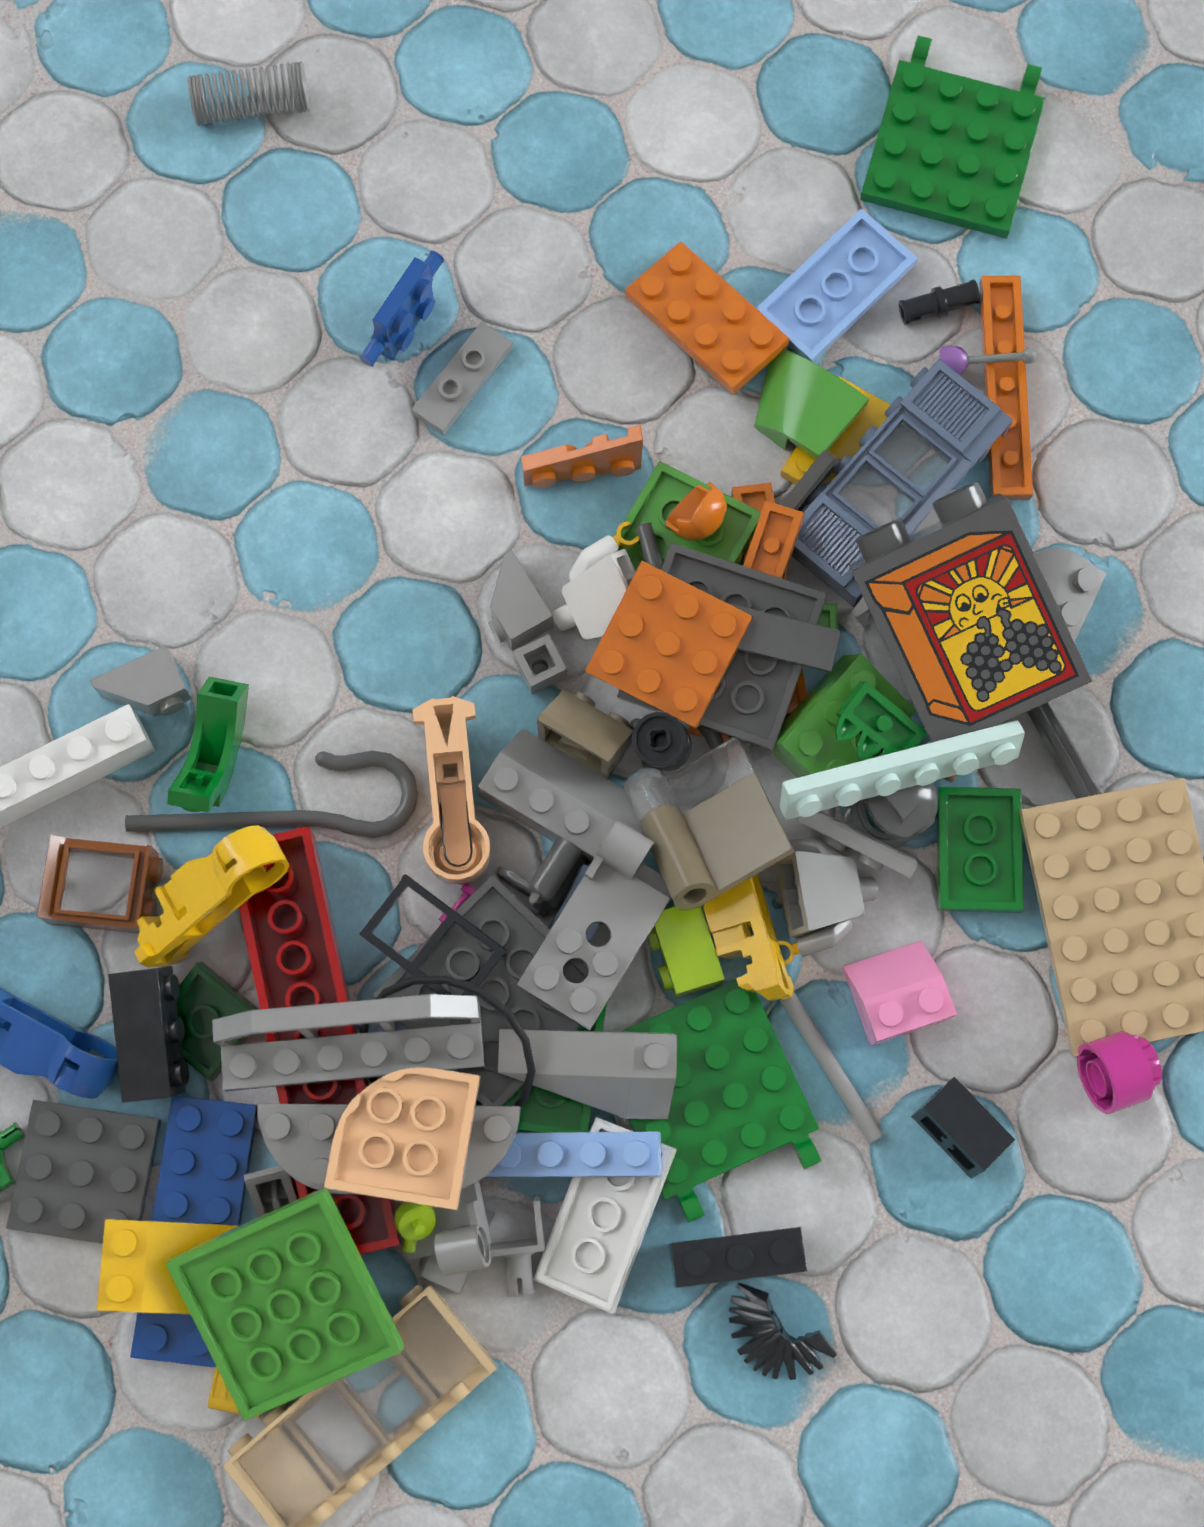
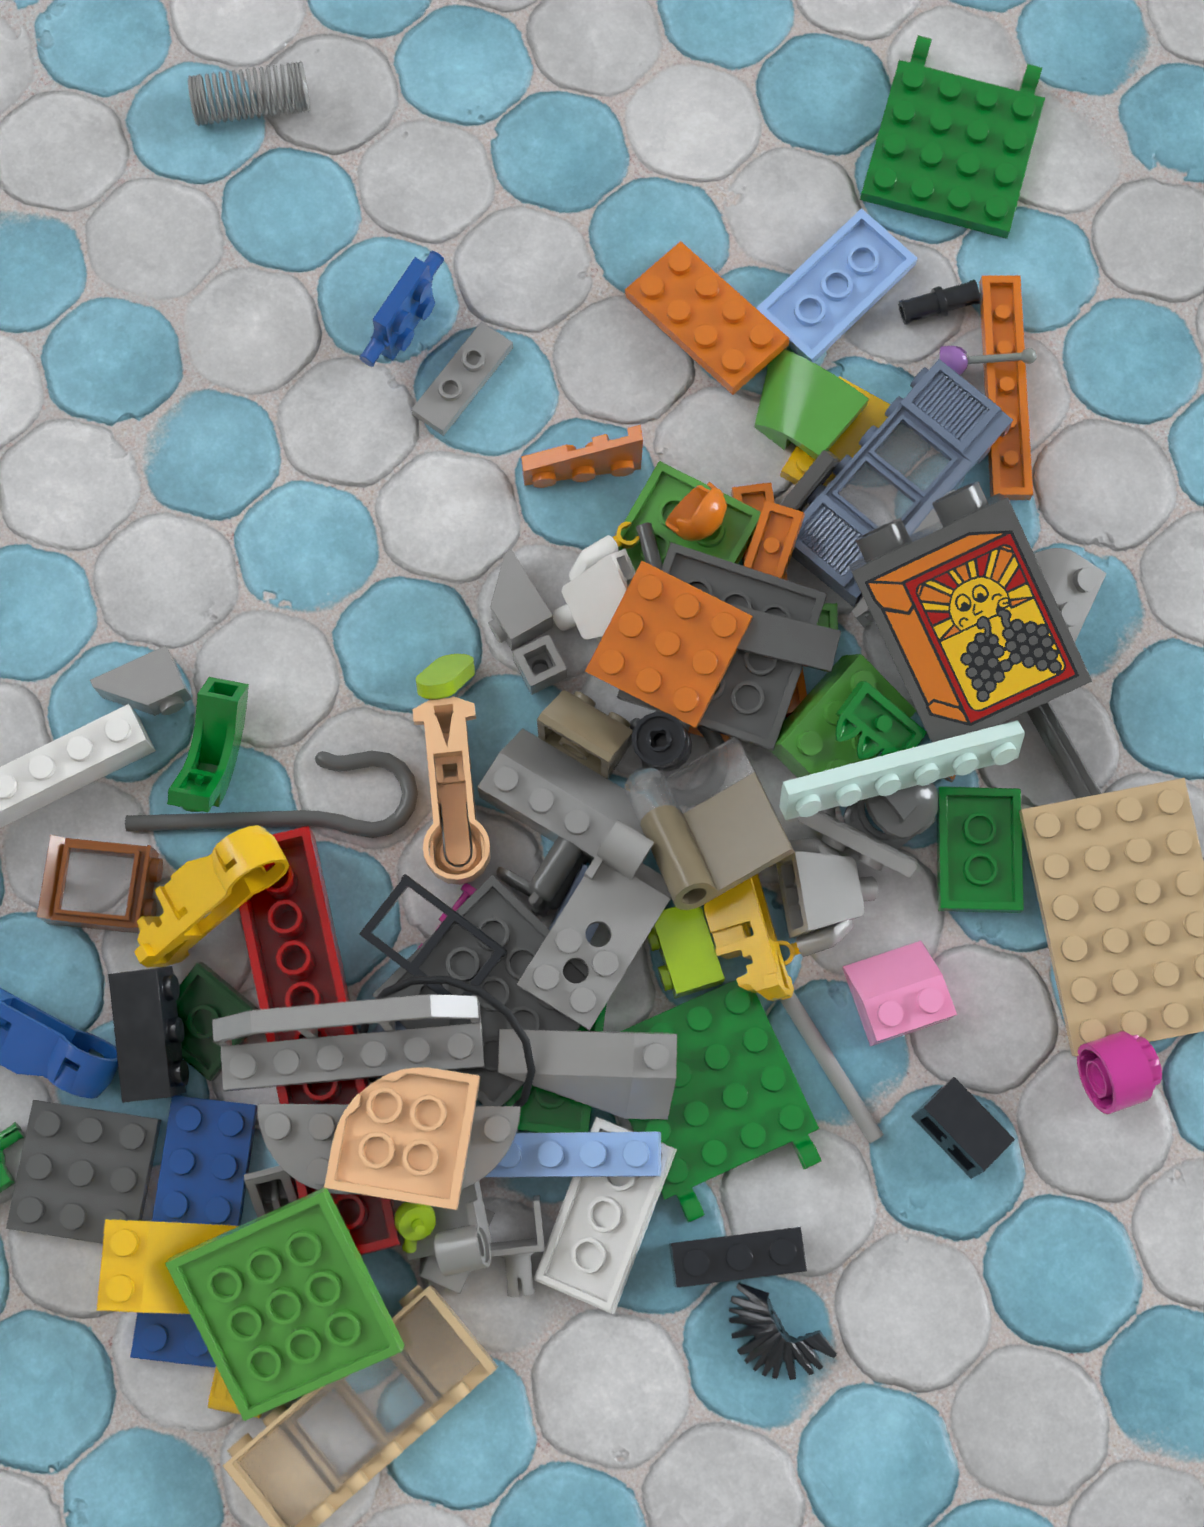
none -> lime tile [415,654,475,700]

